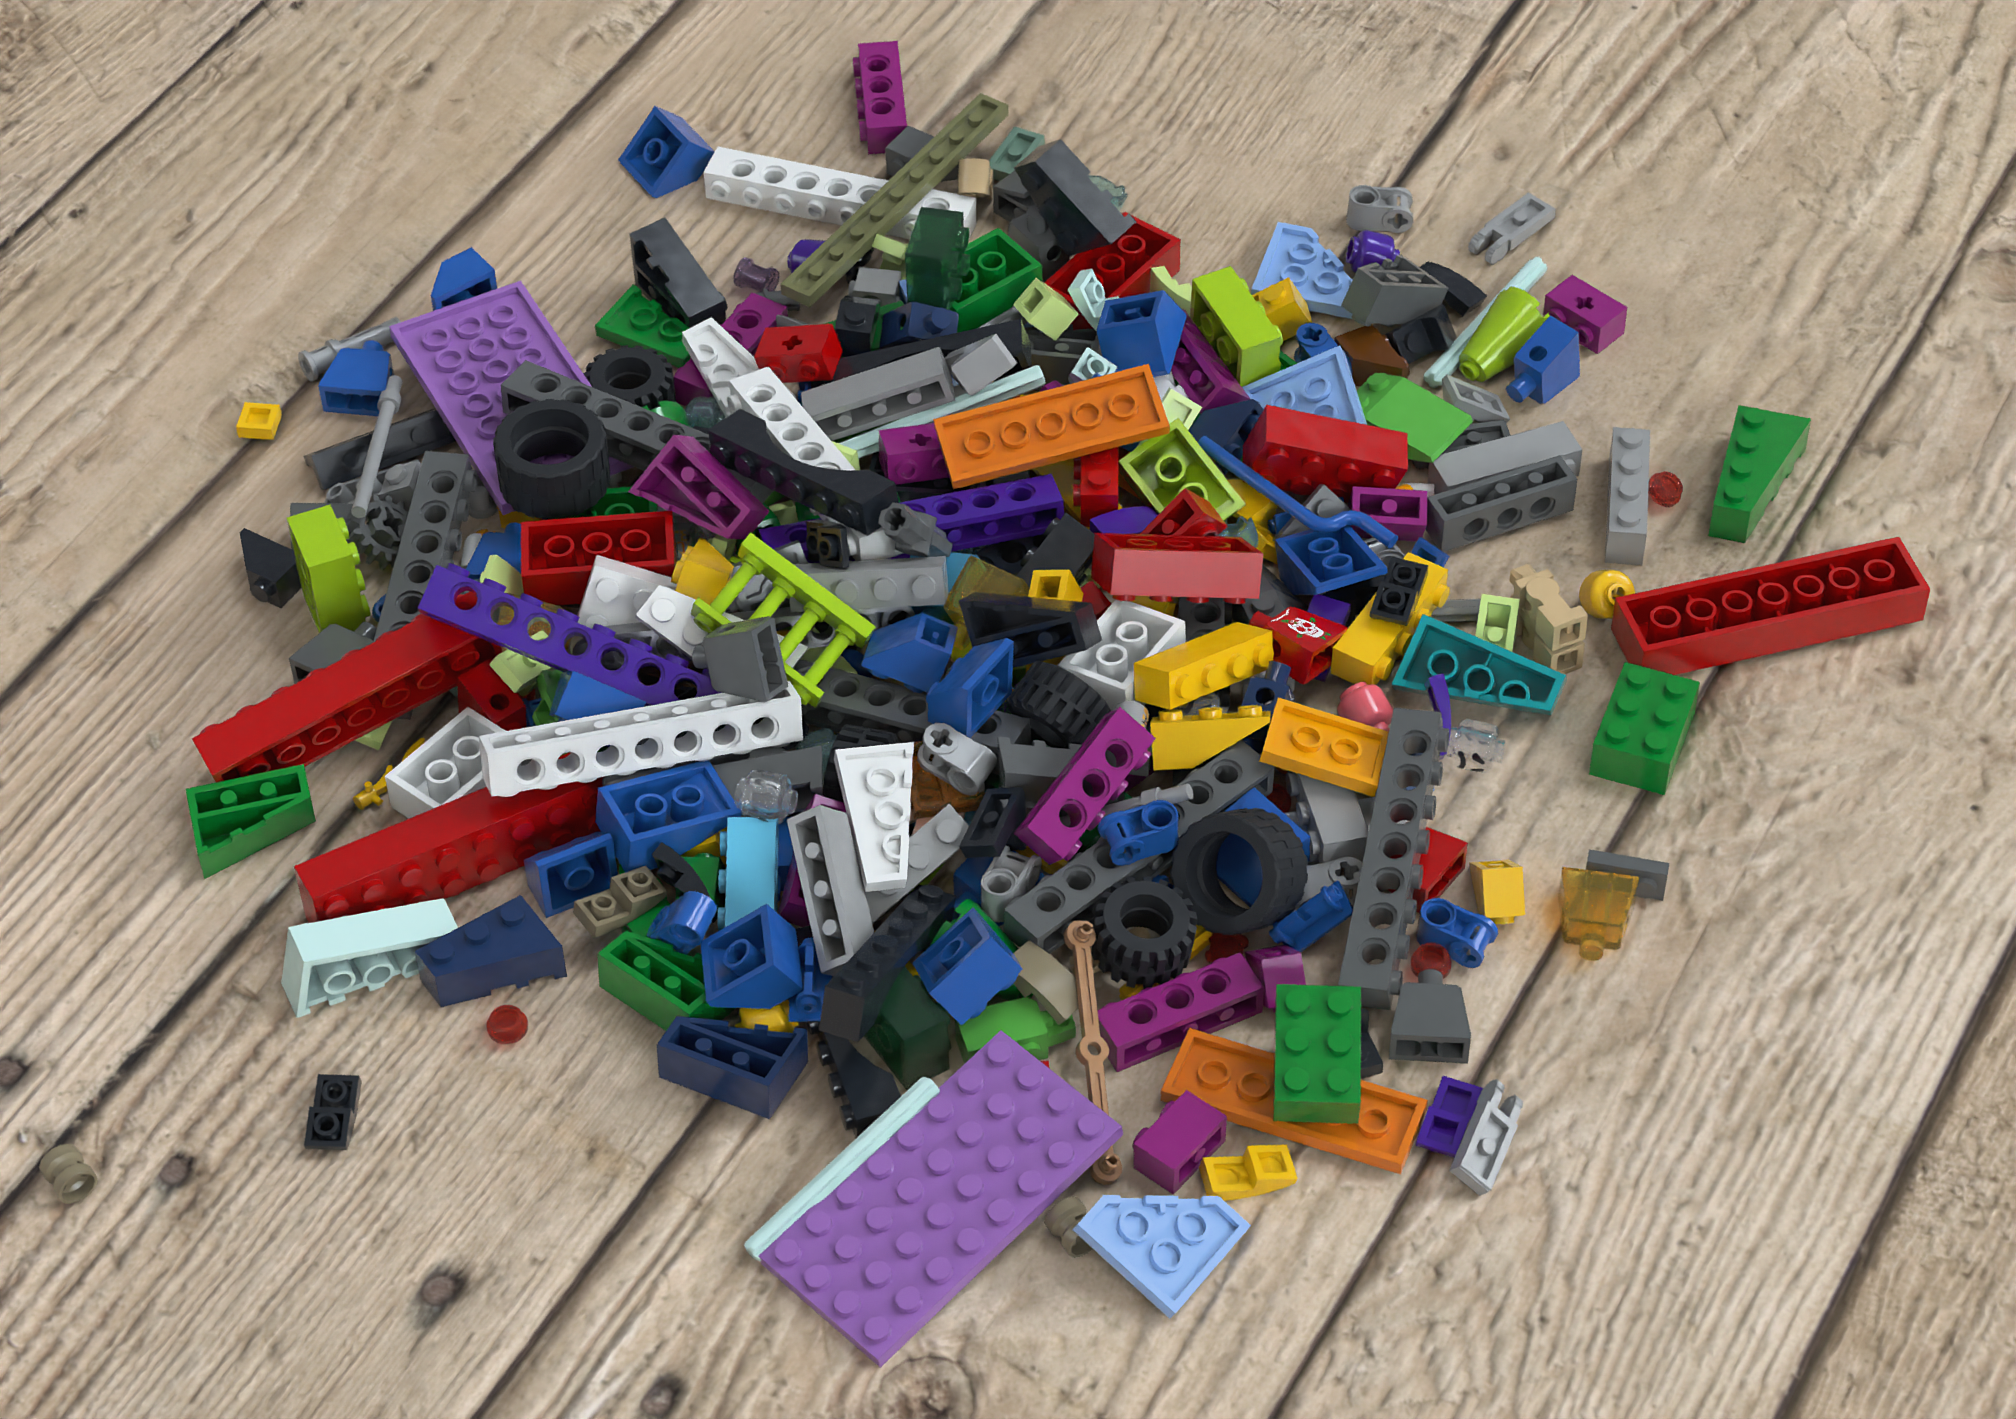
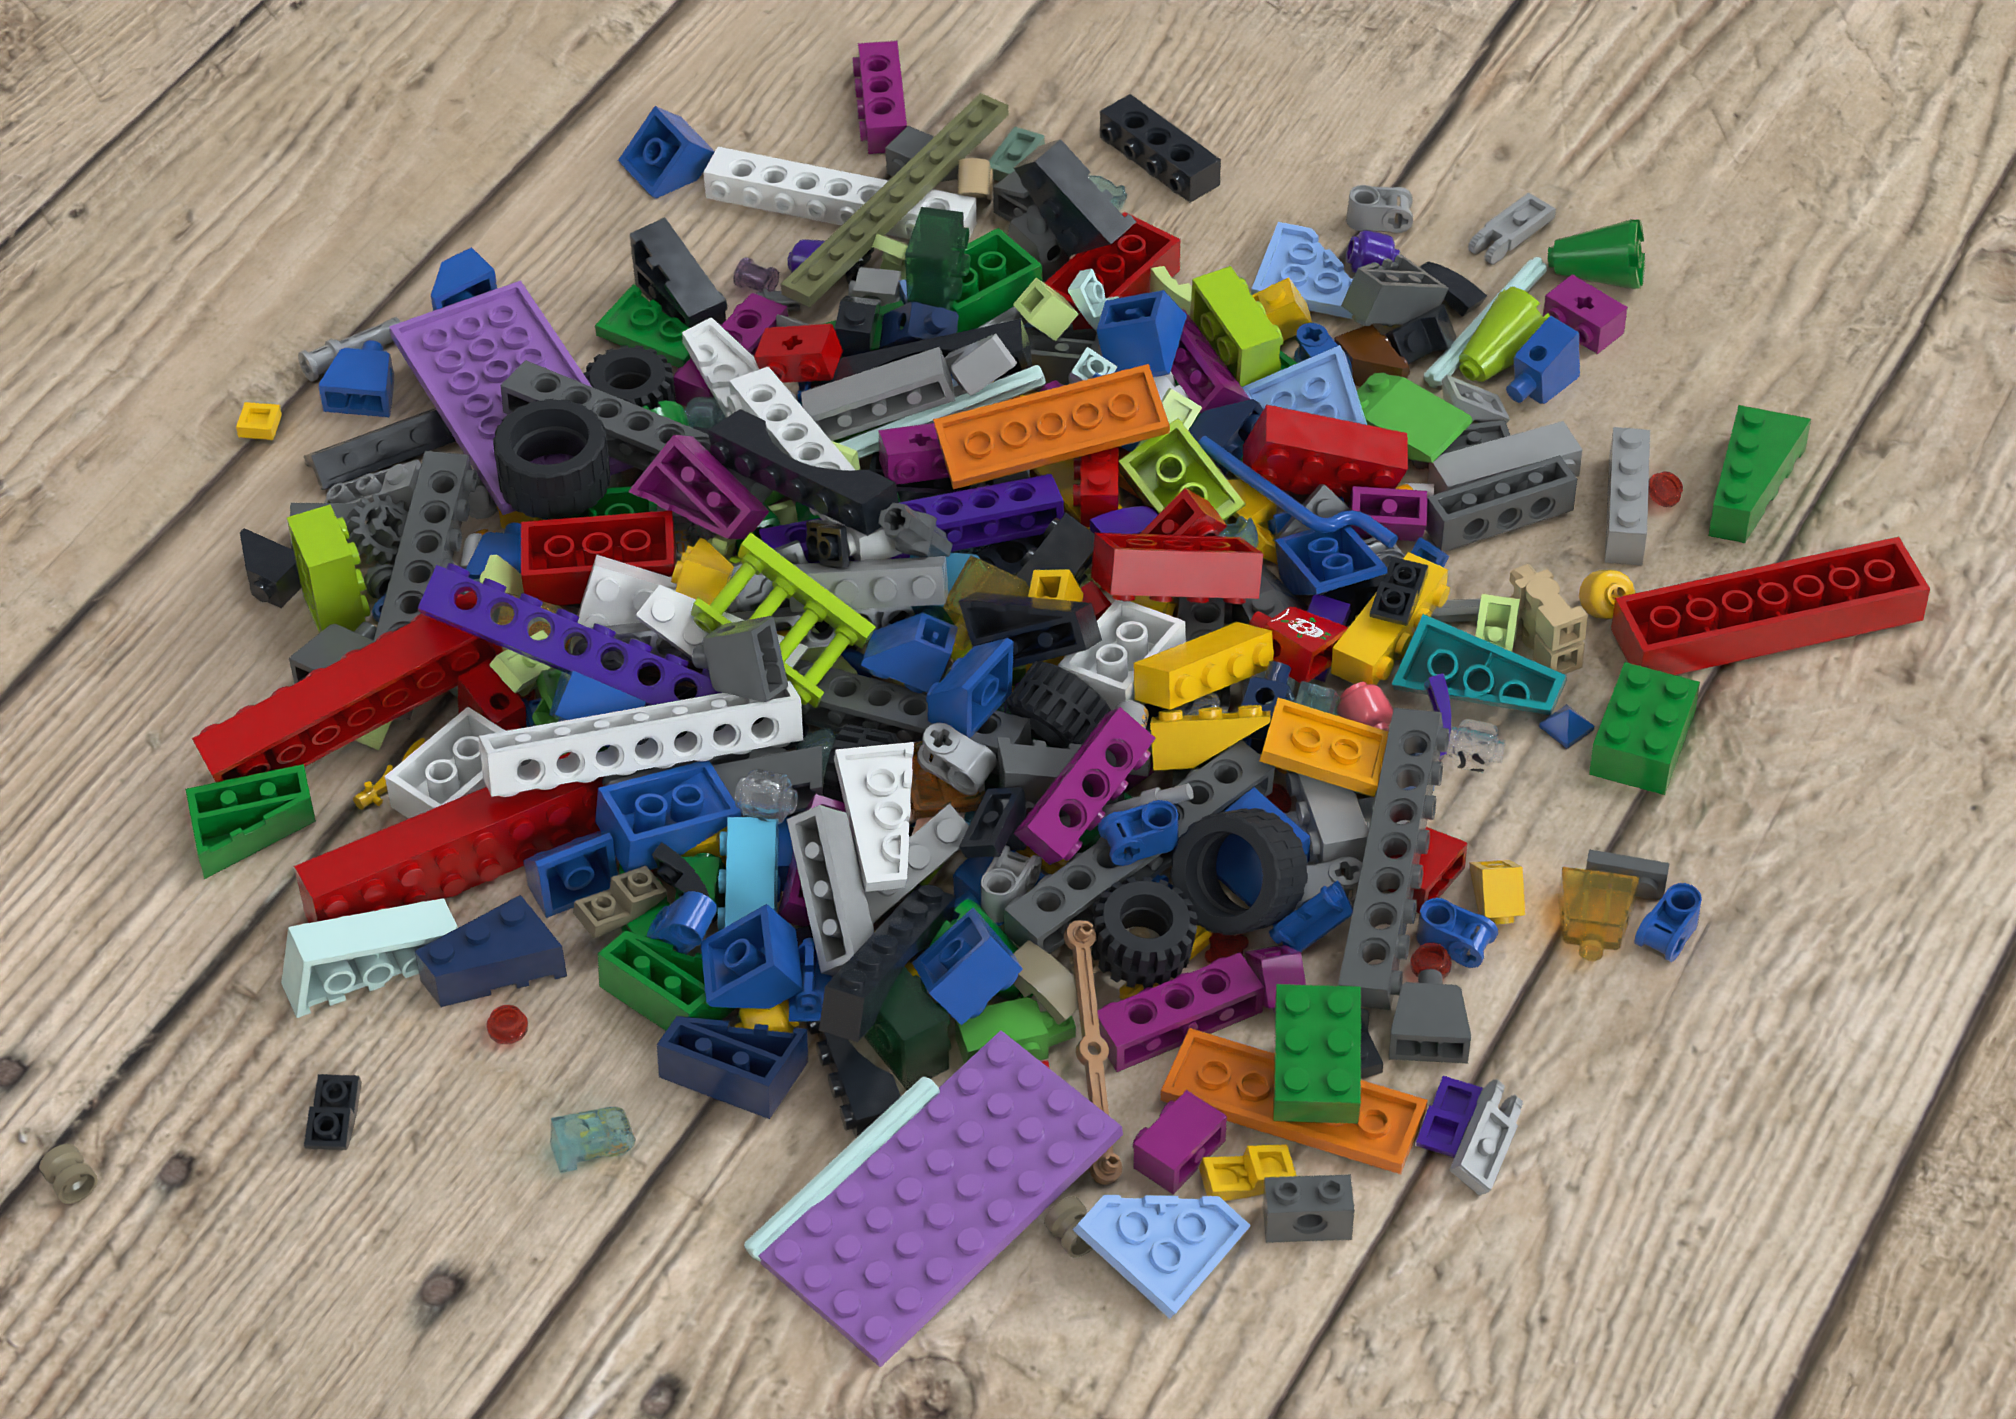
light grey bar [351,375,402,518] -> none
none -> dark grey plate [364,563,394,599]
none -> clear light blue leg [550,1107,636,1173]
none -> black brick [1099,94,1221,203]
none -> dark grey brick [1263,1174,1355,1243]
none -> clear light blue leg [1295,681,1339,715]
none -> blue slope [1539,704,1595,749]
none -> green cone [1548,219,1645,289]
none -> blue piece [1634,883,1702,962]

